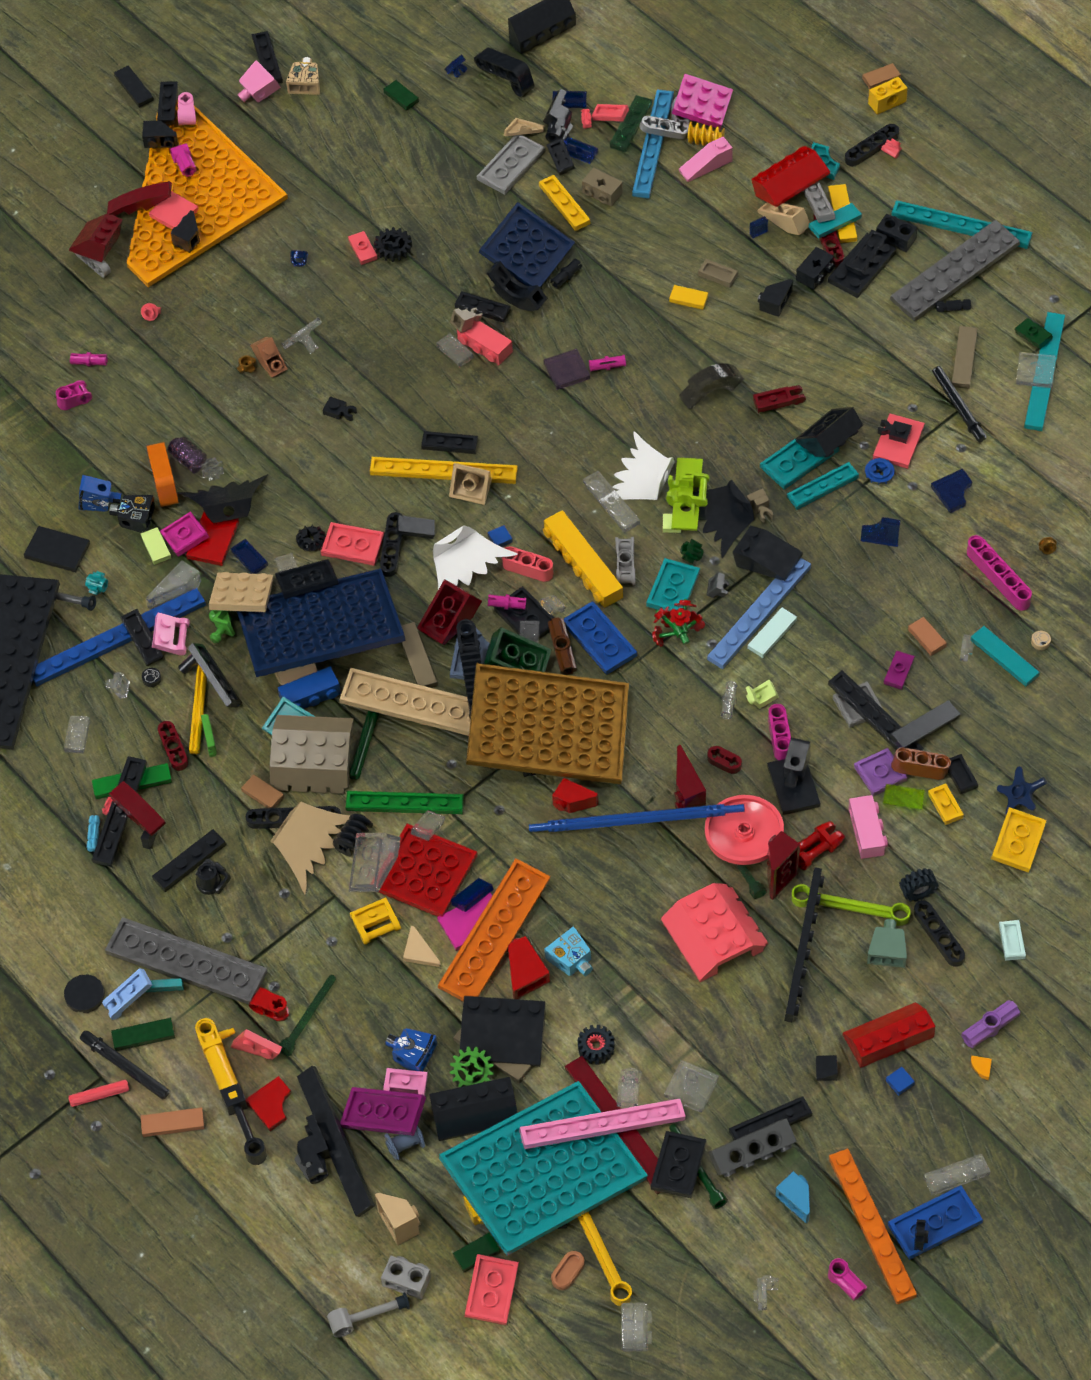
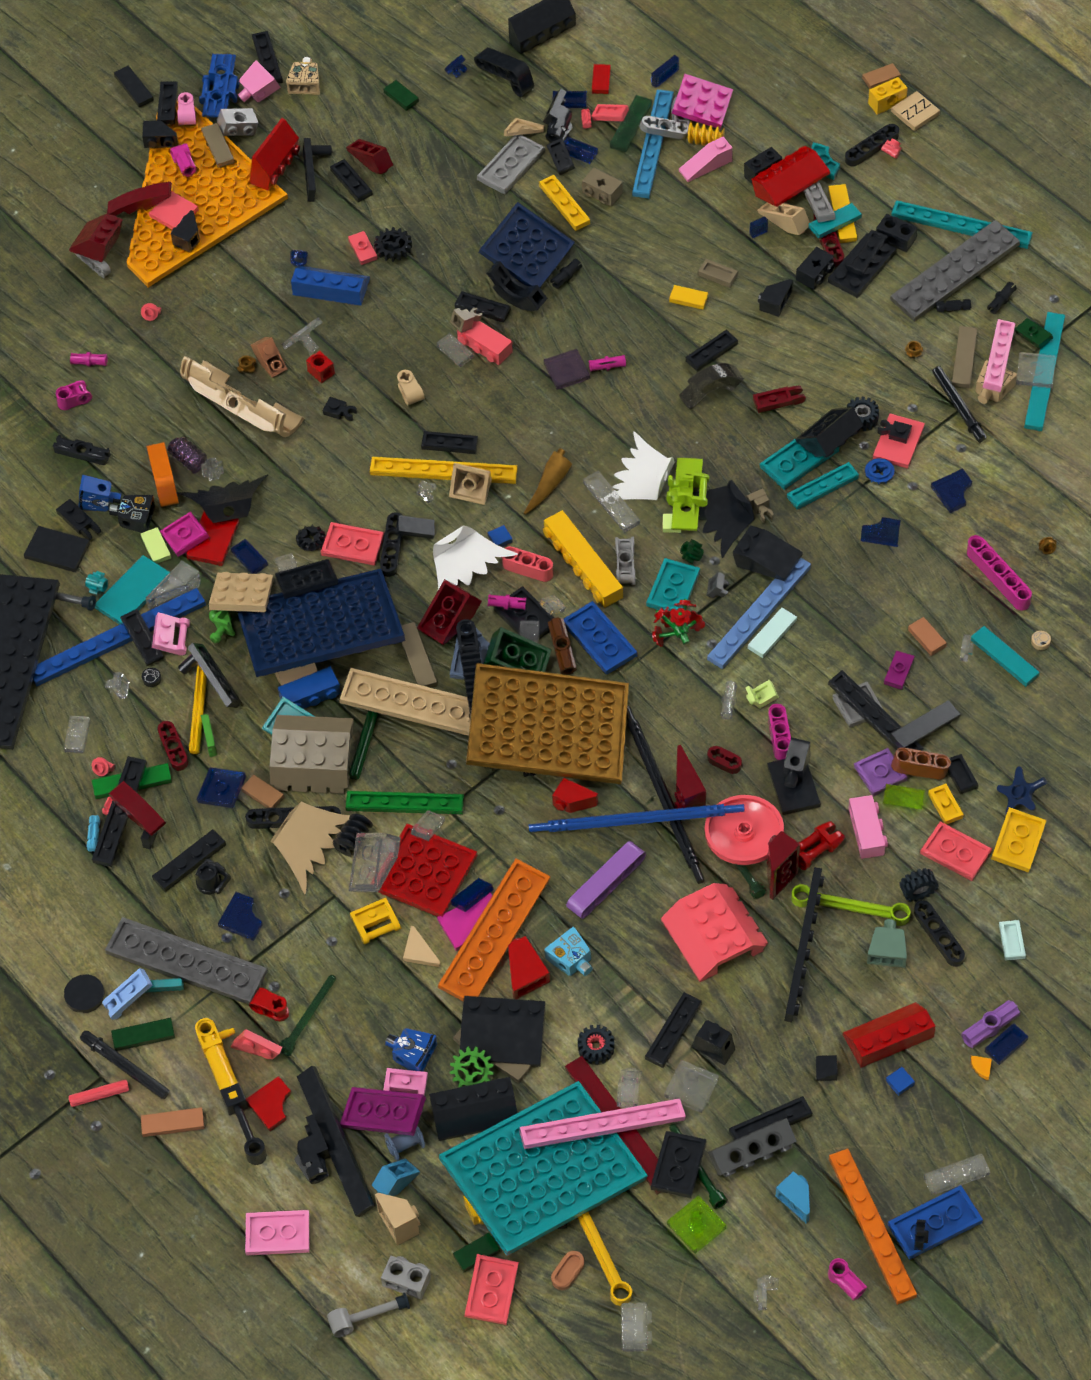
none -> black piece [53,435,111,465]
none -> black hinge [56,499,101,540]
none -> coral plate [92,757,115,776]
none -> teal tile [95,555,172,625]
none -> tan piece [180,356,305,437]
none -> clear blue tile [196,767,246,808]
none -> blue piece [199,54,240,117]
none -> dark tan tile [201,123,234,168]
none -> light grey brick [217,108,258,136]
none -> clear blue tile [218,892,263,941]
none -> bright pink plate [245,1210,310,1256]
none -> red slope [250,118,300,190]
none -> blue slope [291,266,370,306]
none -> black piece [302,138,332,202]
none -> red brick [306,351,335,384]
none -> black tile [330,159,373,202]
none -> dark red slope [346,139,393,174]
none -> dark azure slope [371,1159,420,1196]
none -> tan piece [397,370,425,406]
none -> clear piece [416,480,436,503]
none -> pearl gold piece [524,448,572,515]
none -> medium lavender beam [566,841,646,919]
none -> red tile [592,64,611,94]
none -> black axle [626,706,705,884]
none -> black tile [645,992,702,1068]
none -> clear blue tile [651,55,679,88]
none -> clear neon green tile [667,1195,726,1254]
none -> black tile [686,329,738,372]
none -> black torso [691,1020,735,1065]
none -> black brick [744,147,782,185]
none -> black bush [847,396,879,431]
none -> tan tile [891,91,940,131]
none -> pearl gold plate [905,341,923,357]
none -> coral tile [920,821,992,881]
none -> tan torso [976,360,1017,404]
none -> bright pink tile [983,319,1015,392]
none -> clear blue tile [984,1023,1029,1065]
none -> black pin [987,282,1017,314]

